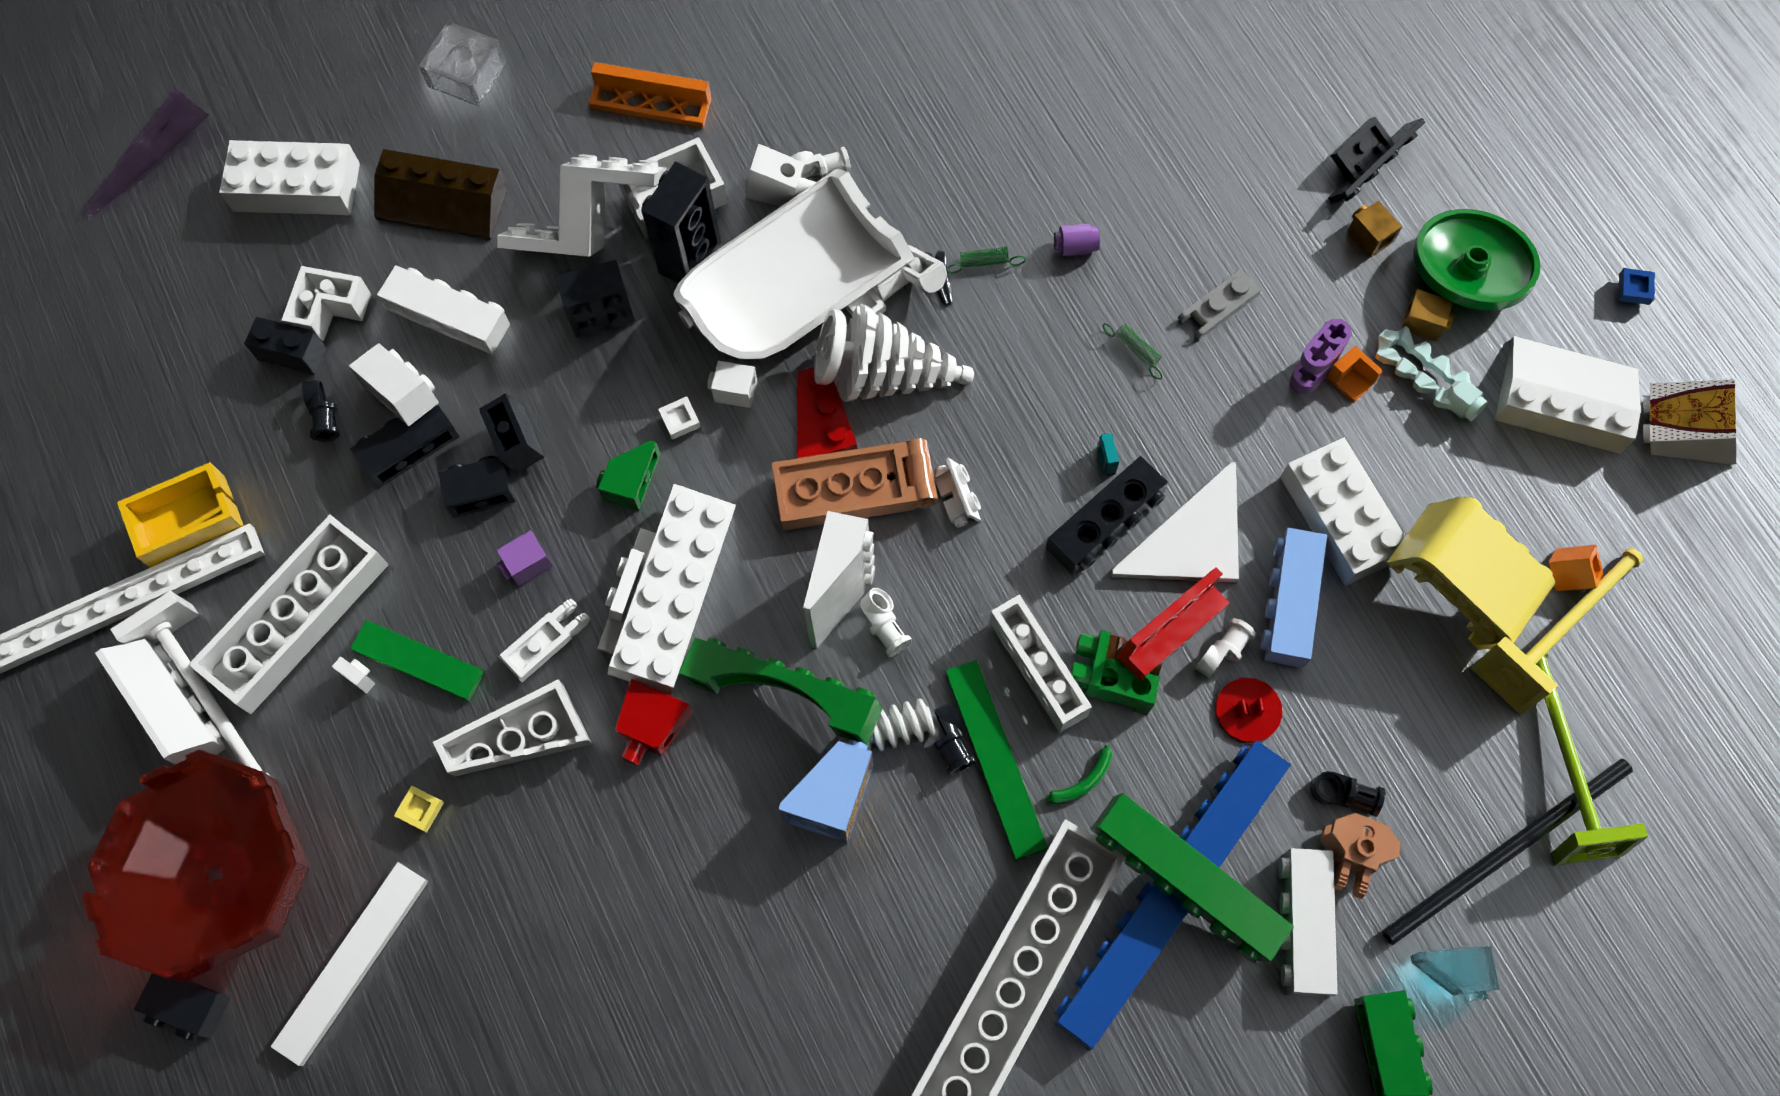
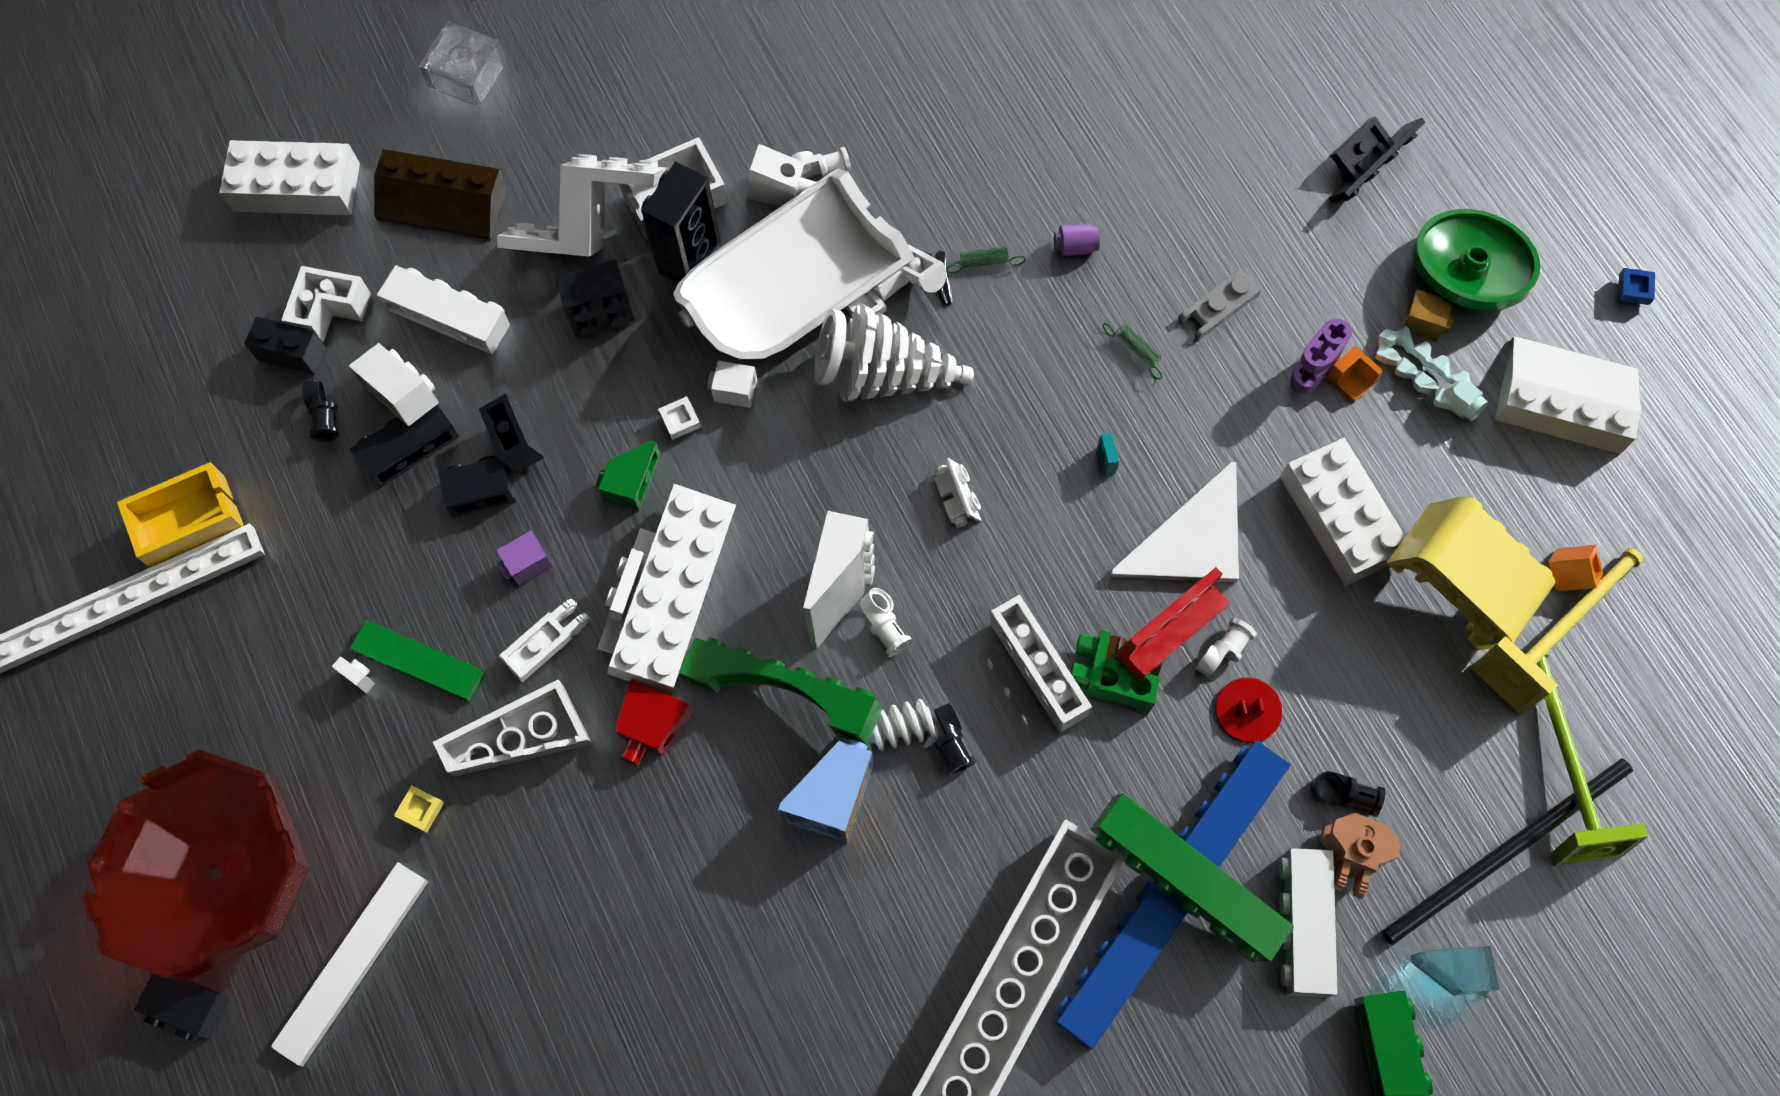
clear purple wedge [83,86,210,215] -> none
white slope [95,638,226,773] -> none
white tile [110,591,272,791] -> none
white brick [188,514,388,714] -> none
orange fence [589,62,712,128] -> none
nougat hinge [772,438,938,531] -> none
red wing [797,367,858,458] -> none
green tile [945,660,1048,861] -> none
black brick [1046,456,1168,575] -> none
green piece [1046,745,1113,804] -> none
light blue brick [1260,527,1327,668] -> none
pearl gold brick [1348,200,1402,257] -> none
slope [1643,379,1736,465] -> none

